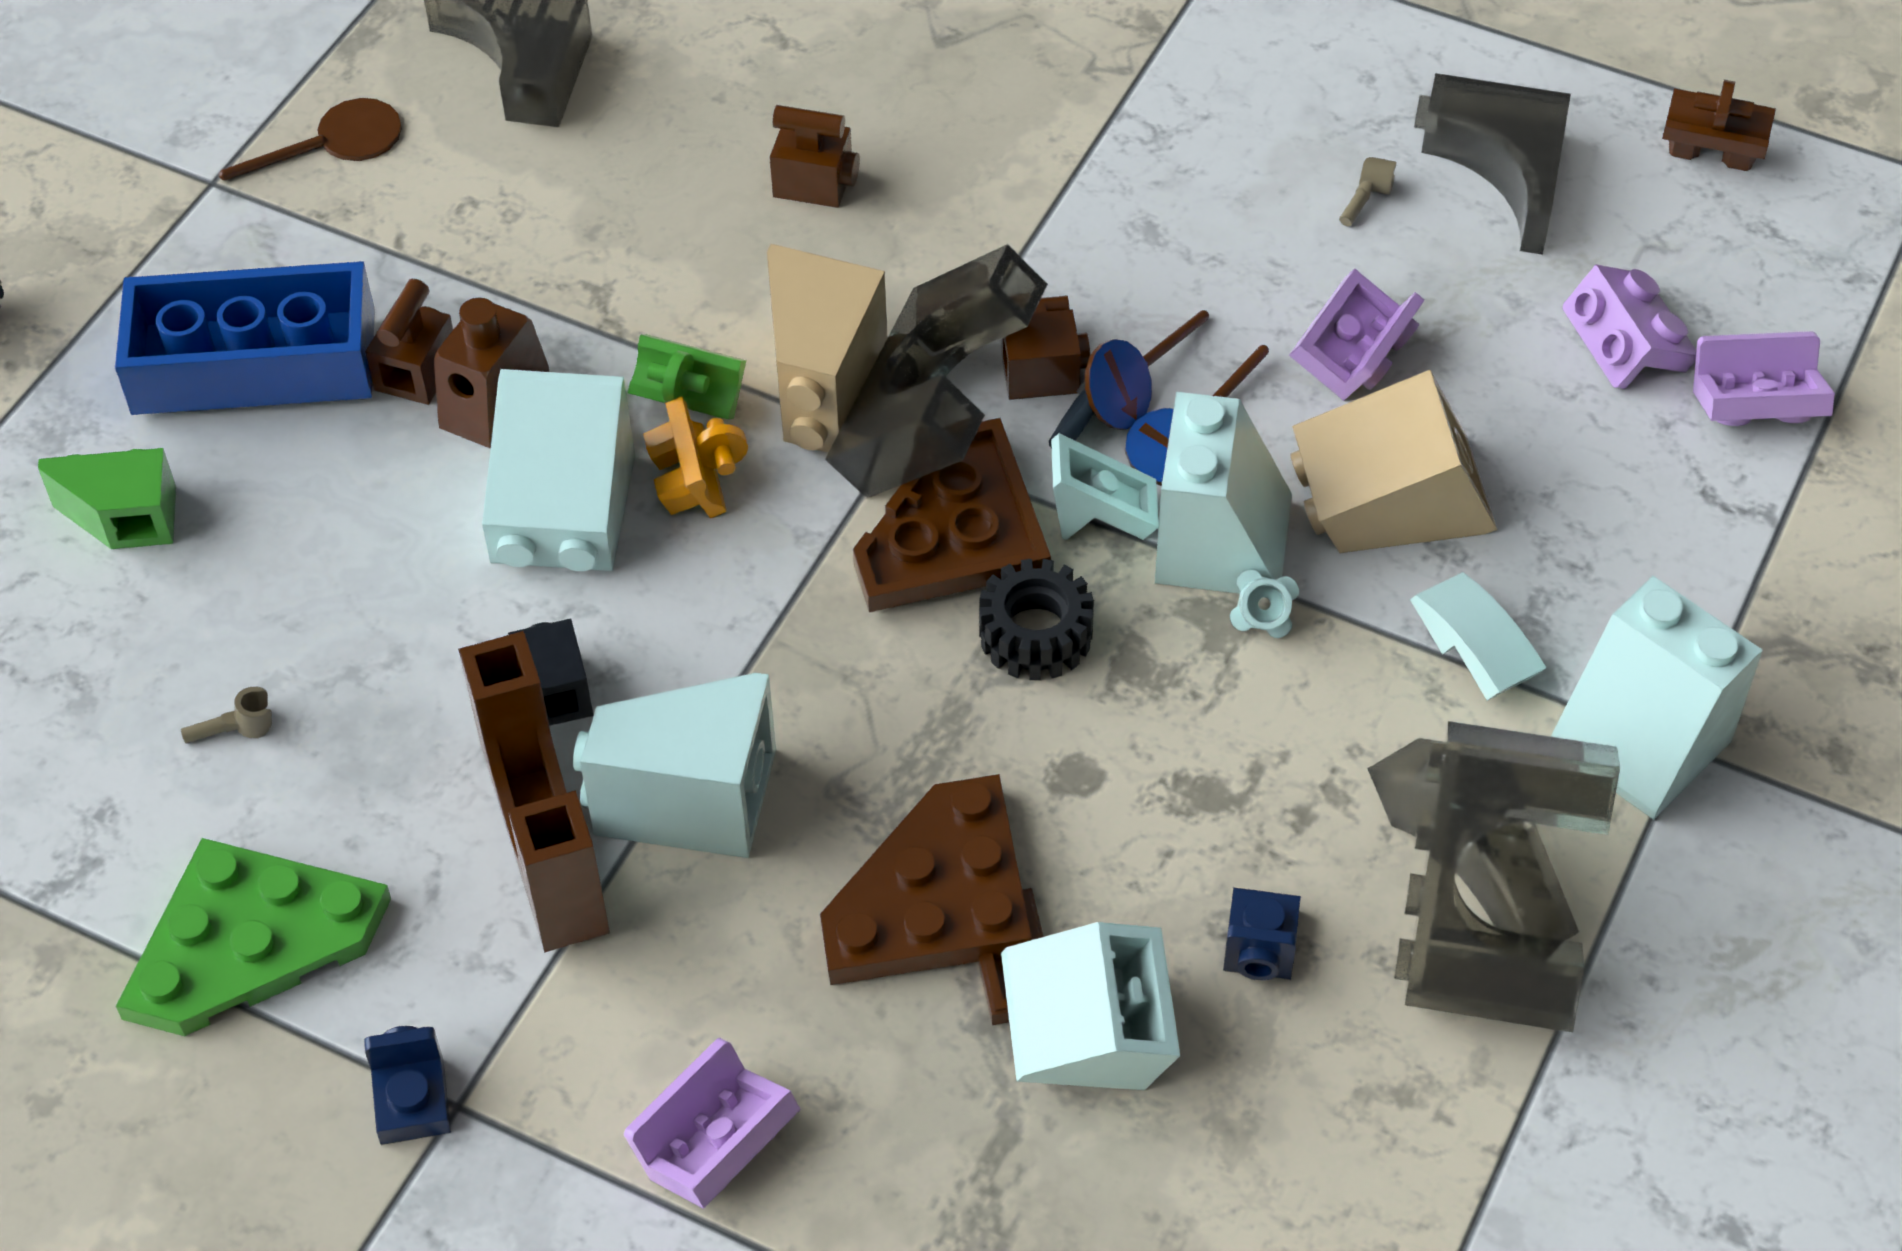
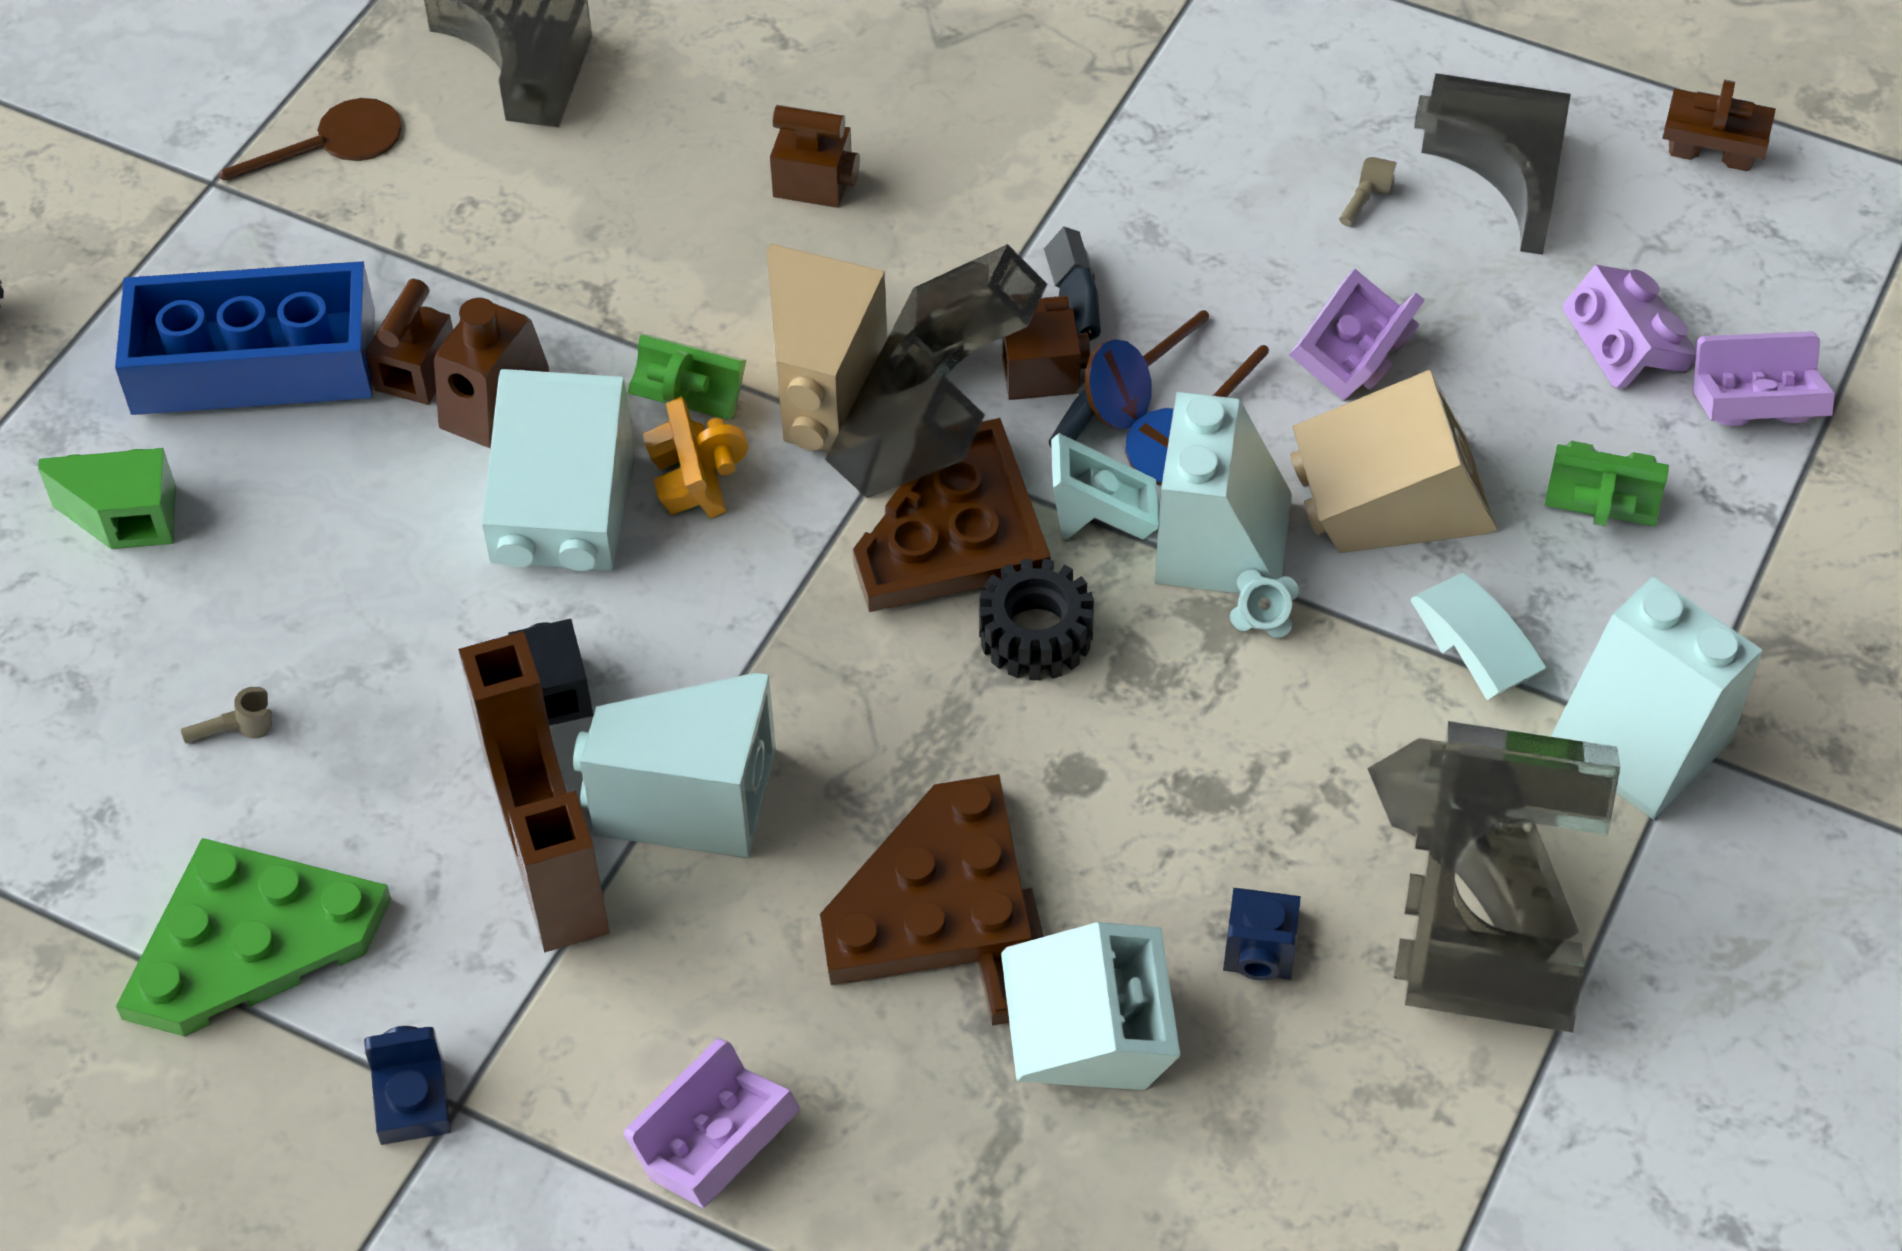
none -> piece [1044,226,1101,341]
none -> bright green hips [1544,441,1669,527]

